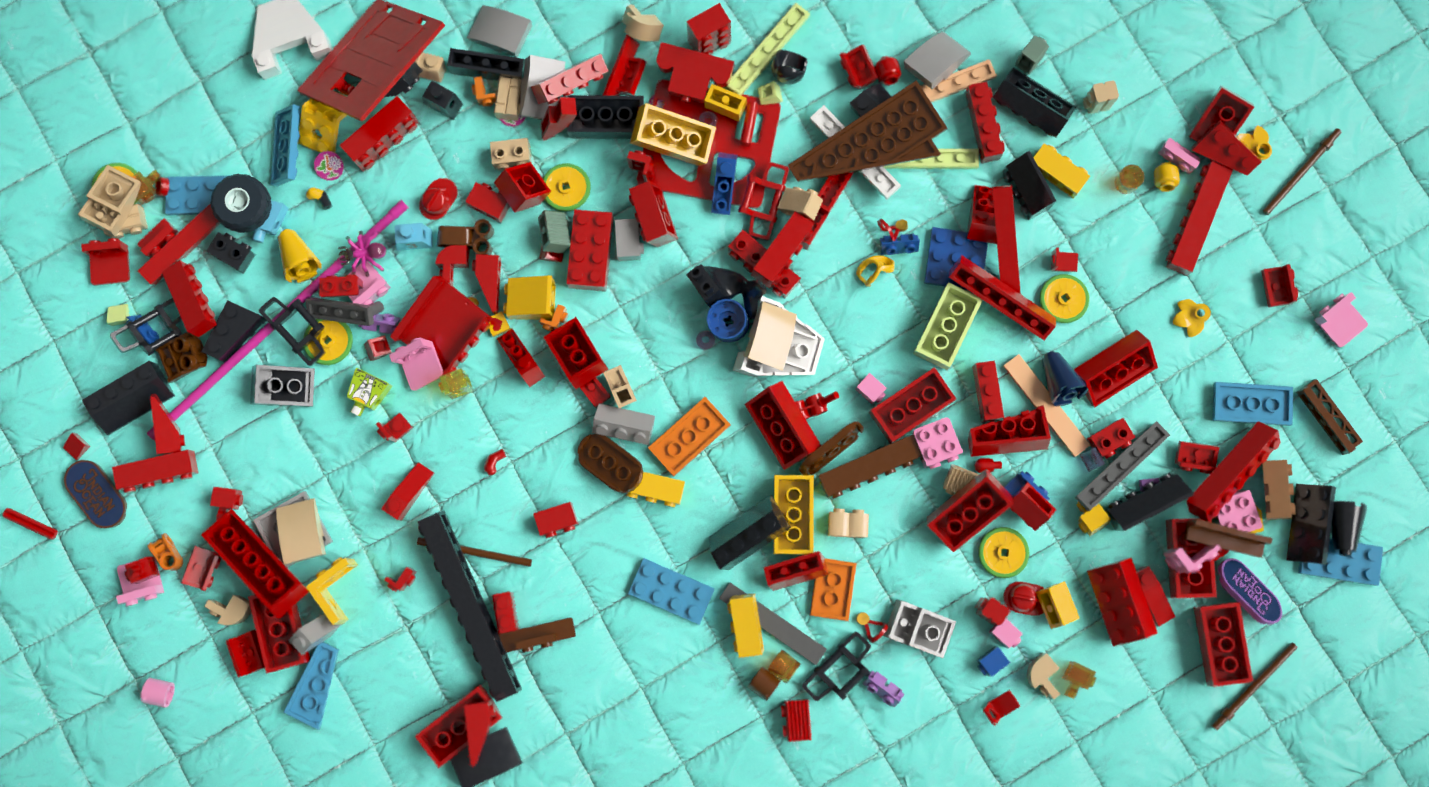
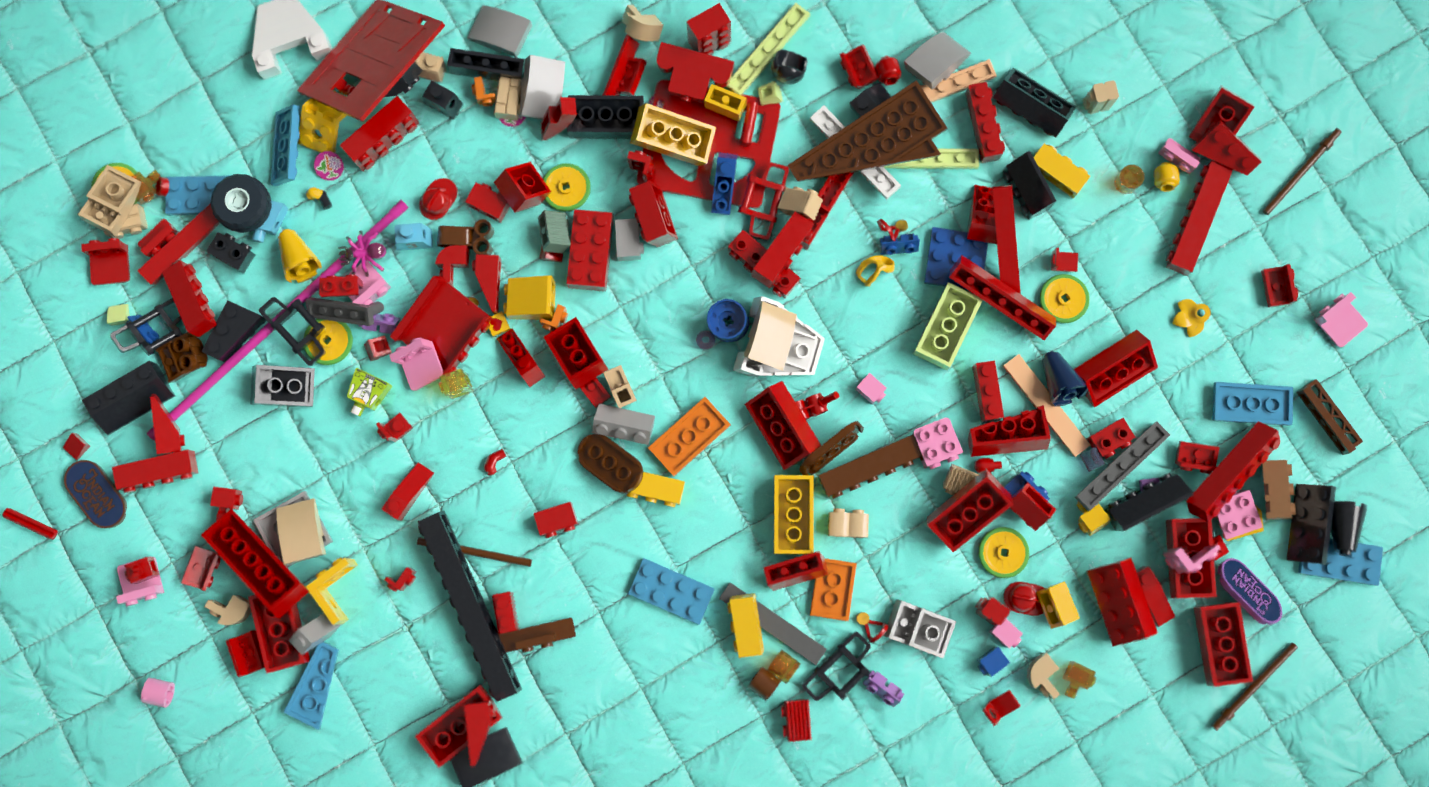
orange piece [148,533,183,571] -> none
tan brick [490,138,532,171] -> none
brick [531,54,608,105] -> none
black hips [686,264,767,320] -> none
plate [699,111,717,127] -> none
black slope [709,495,791,570] -> none
red brick [869,367,956,444] -> none
sand green brick [1015,36,1049,75] -> none
reddish brown fence [1184,519,1273,558] -> none
yellow plate [1238,126,1272,160] -> none

